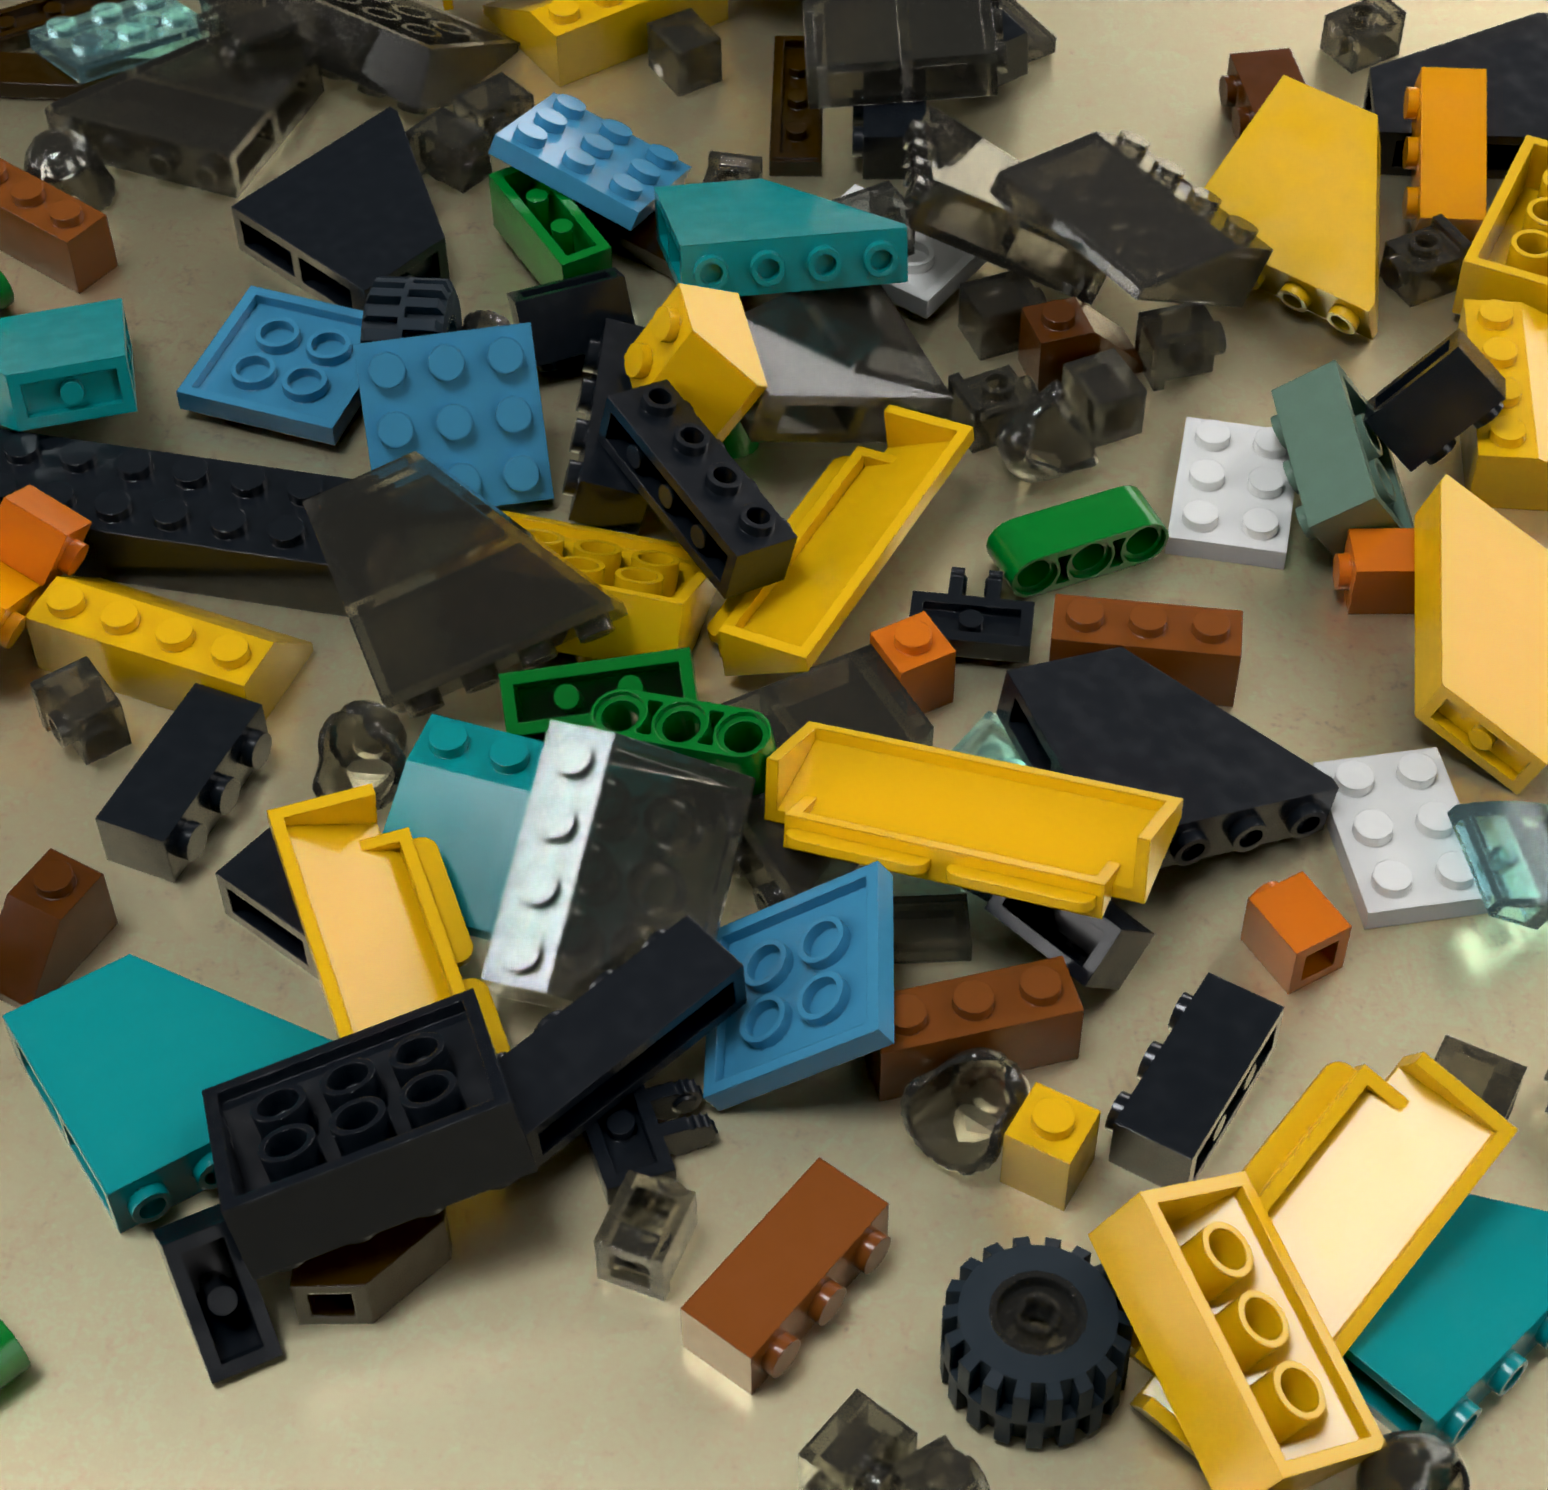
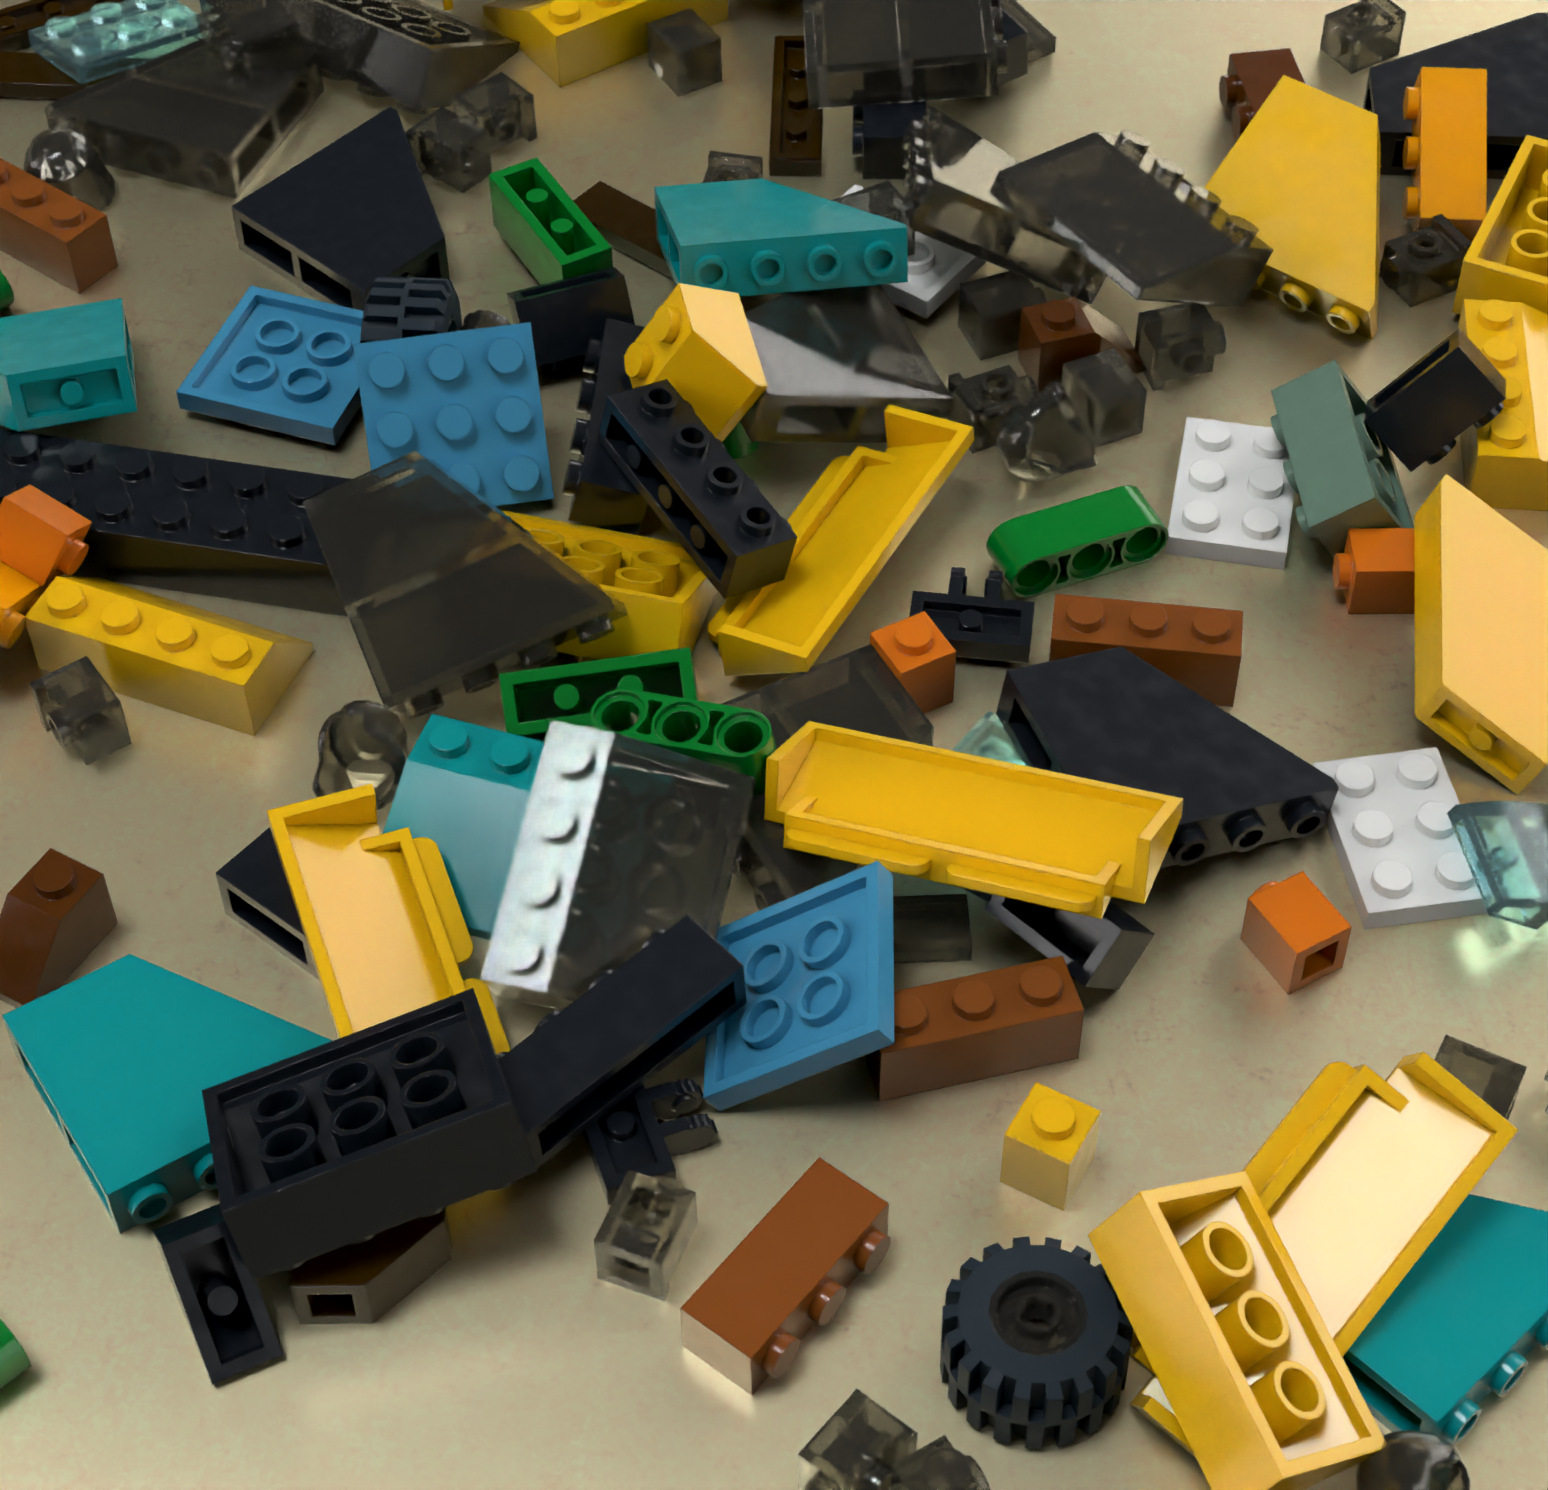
black brick [95,683,272,883] -> none
dark azure plate [488,93,691,231] -> none
clear smoke hair [900,1047,1031,1176] -> none
black brick [1105,972,1284,1187] -> none

